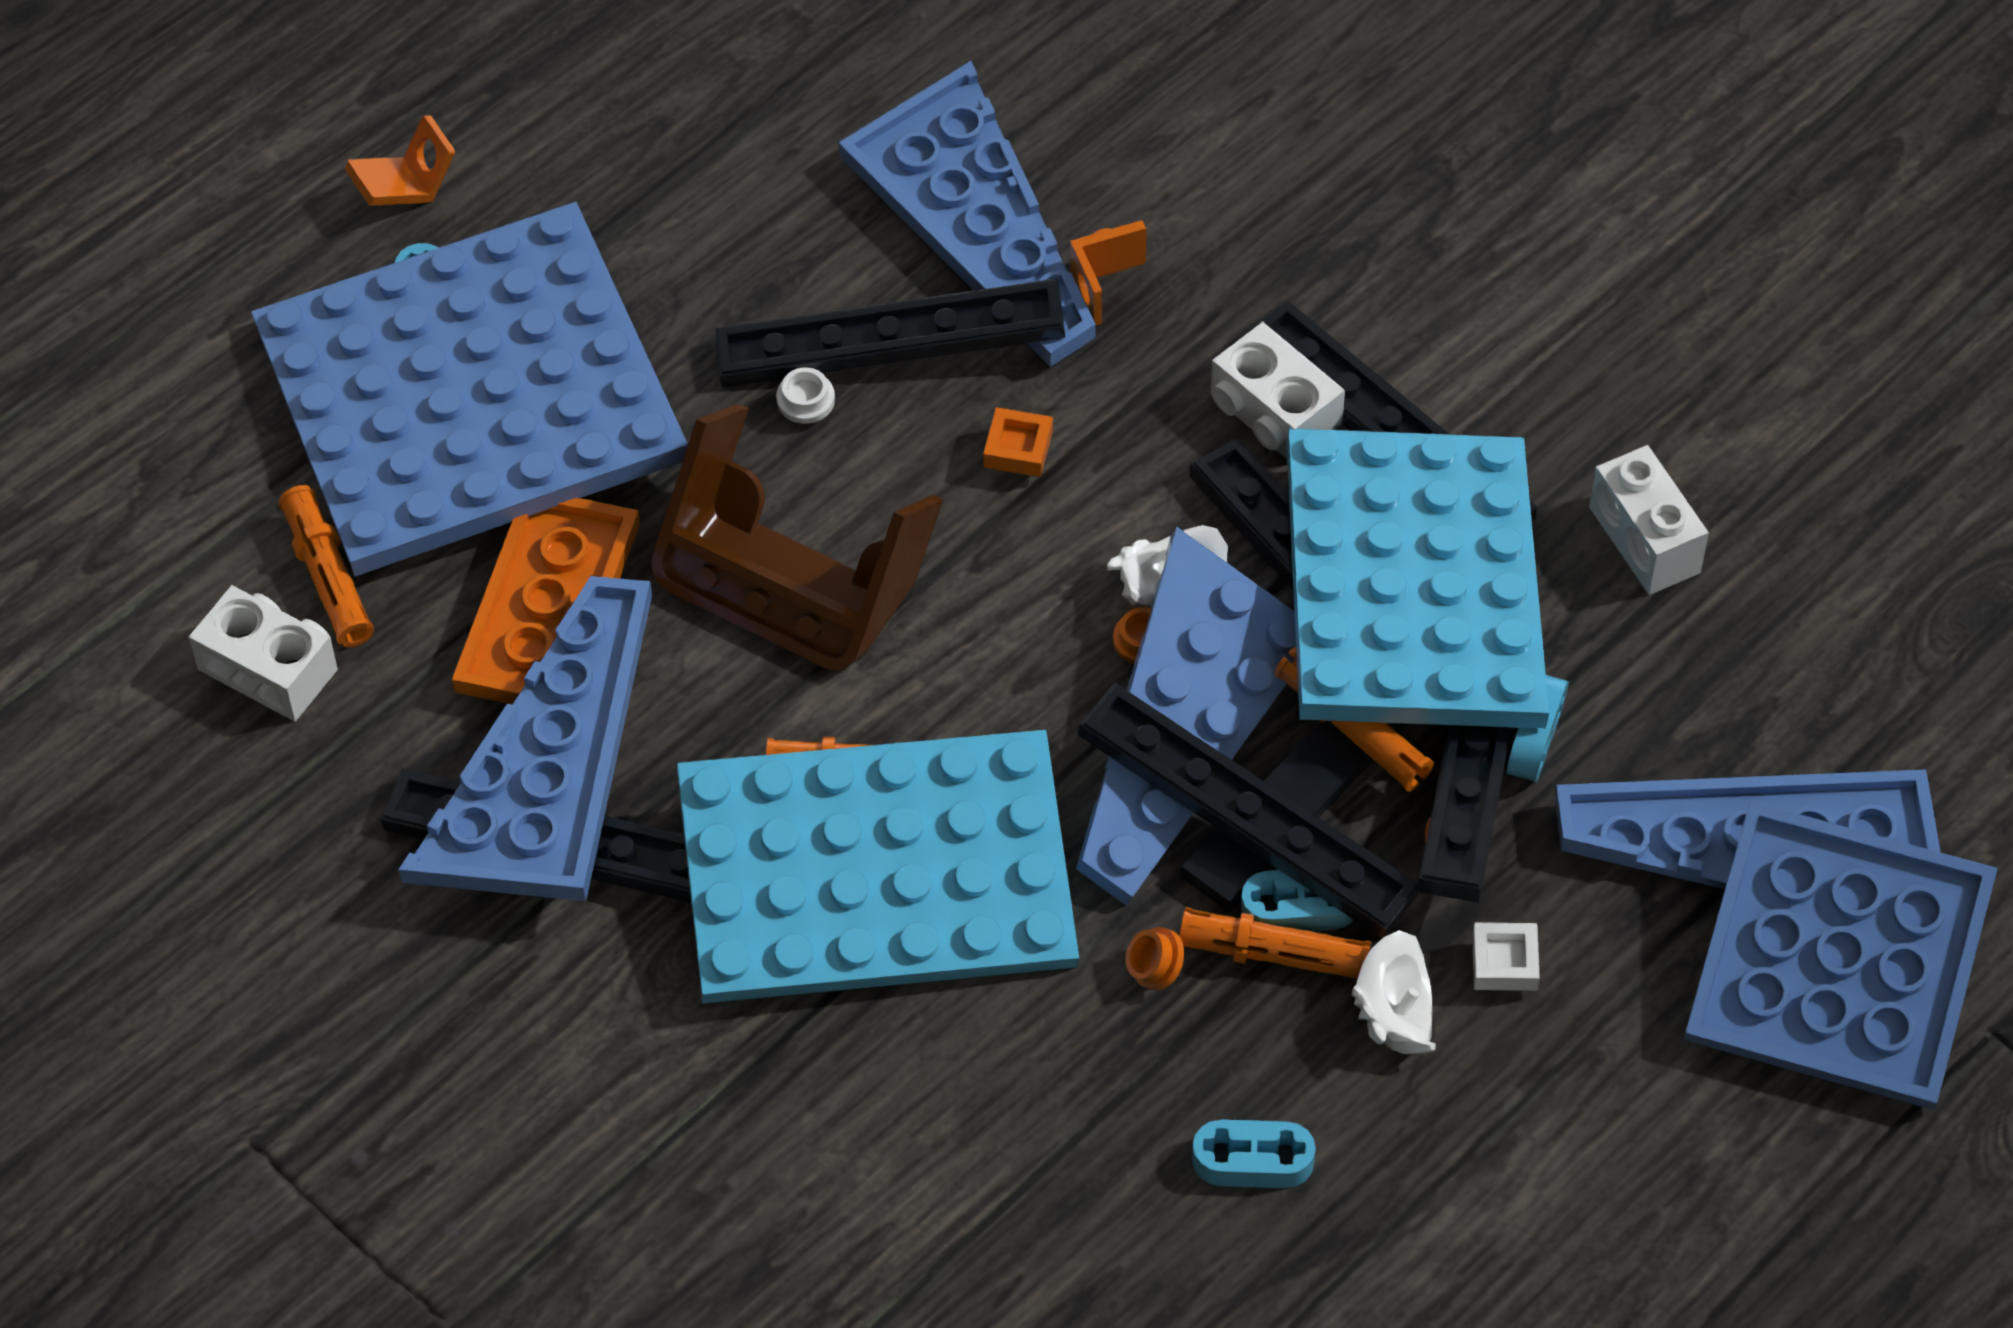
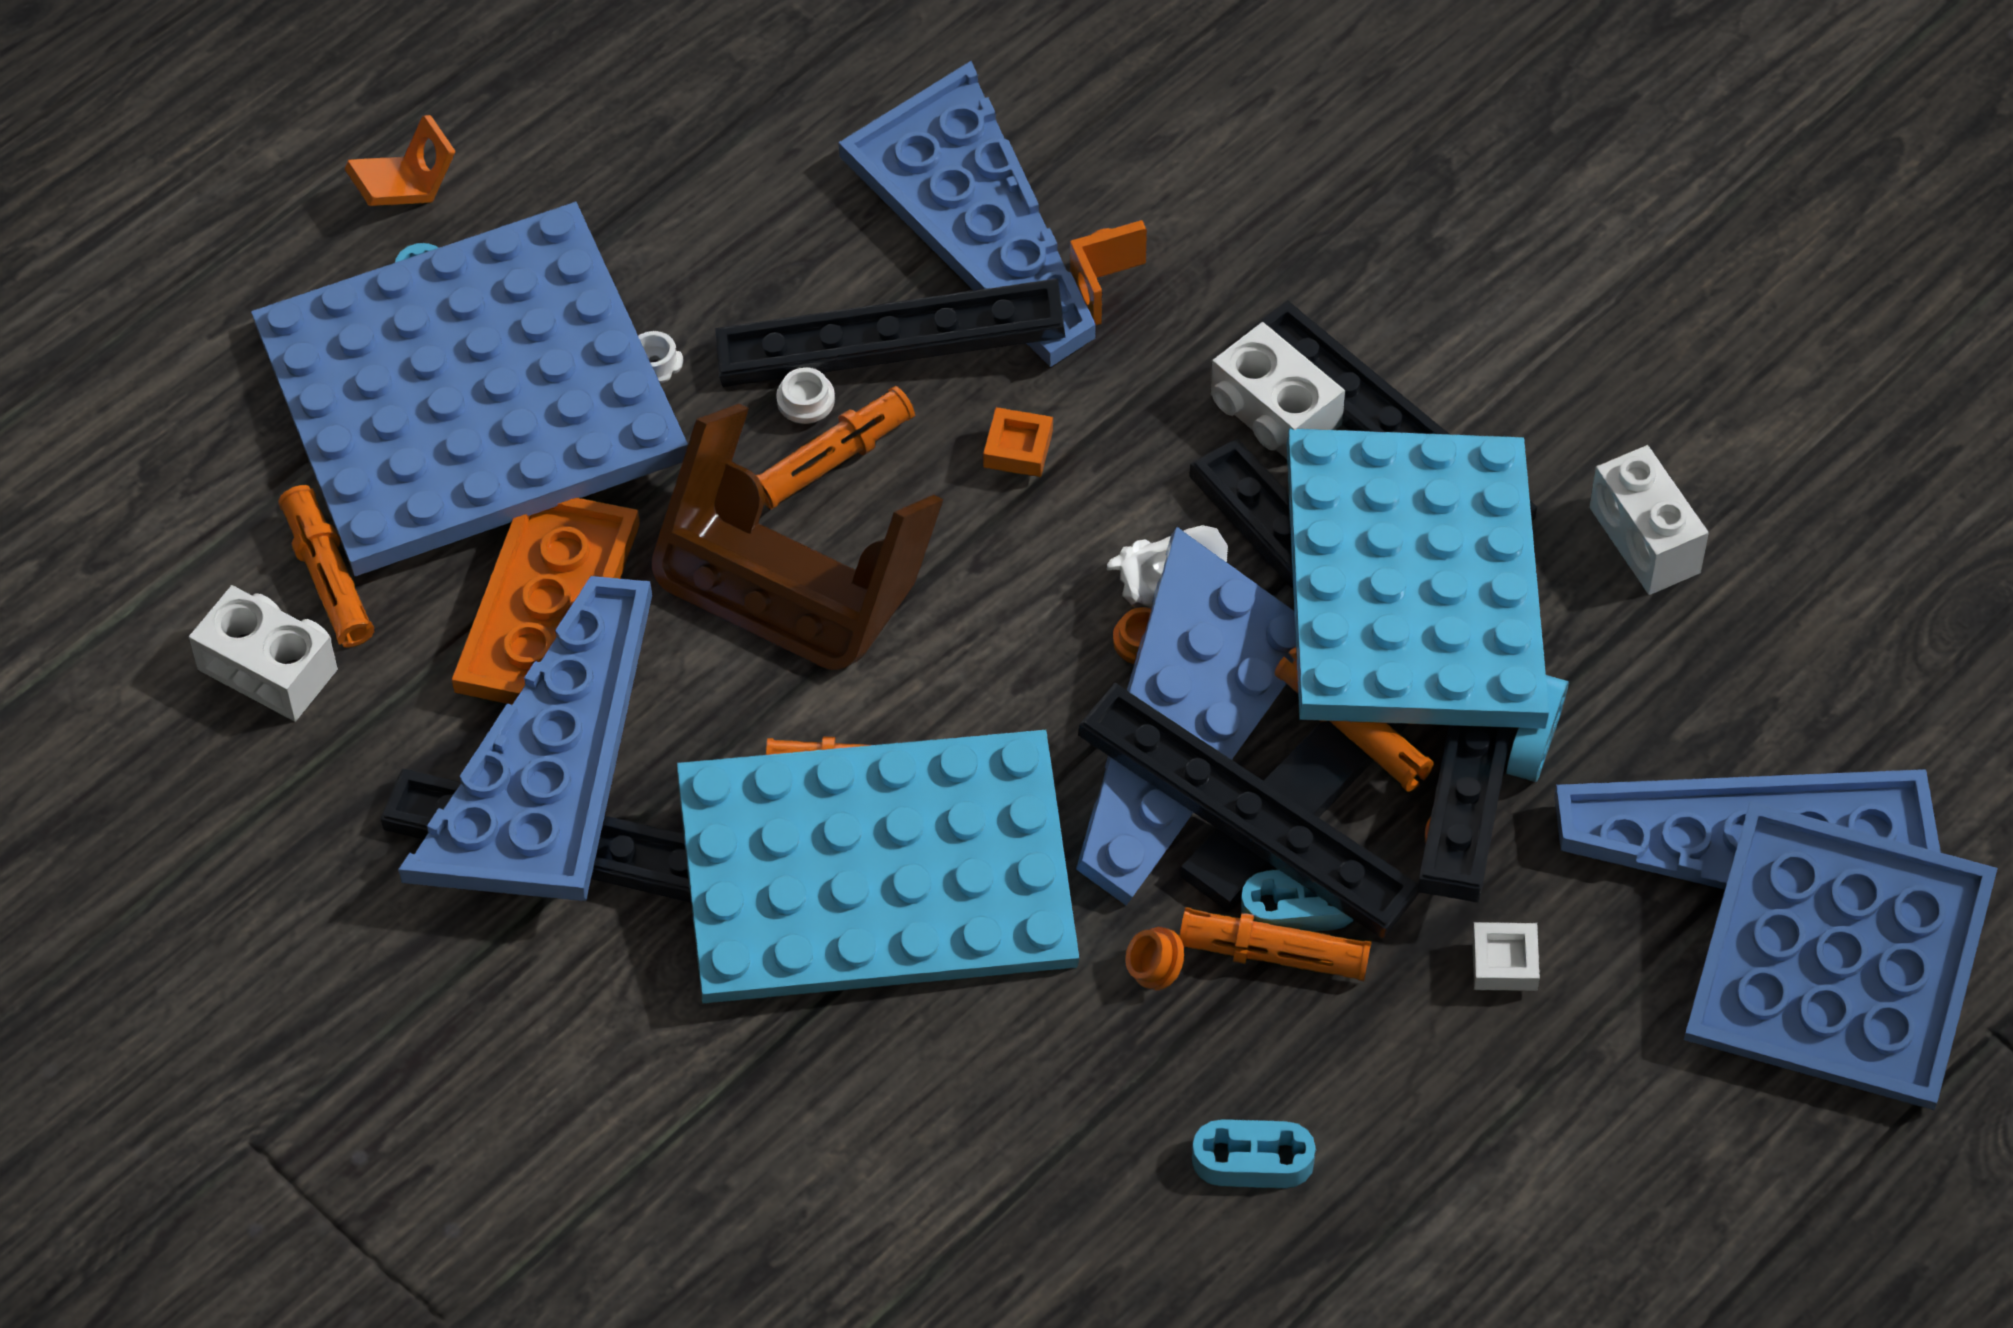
white hat [1352,930,1436,1055] -> none
none -> white plate [638,331,683,384]
none -> orange pin [756,386,915,510]

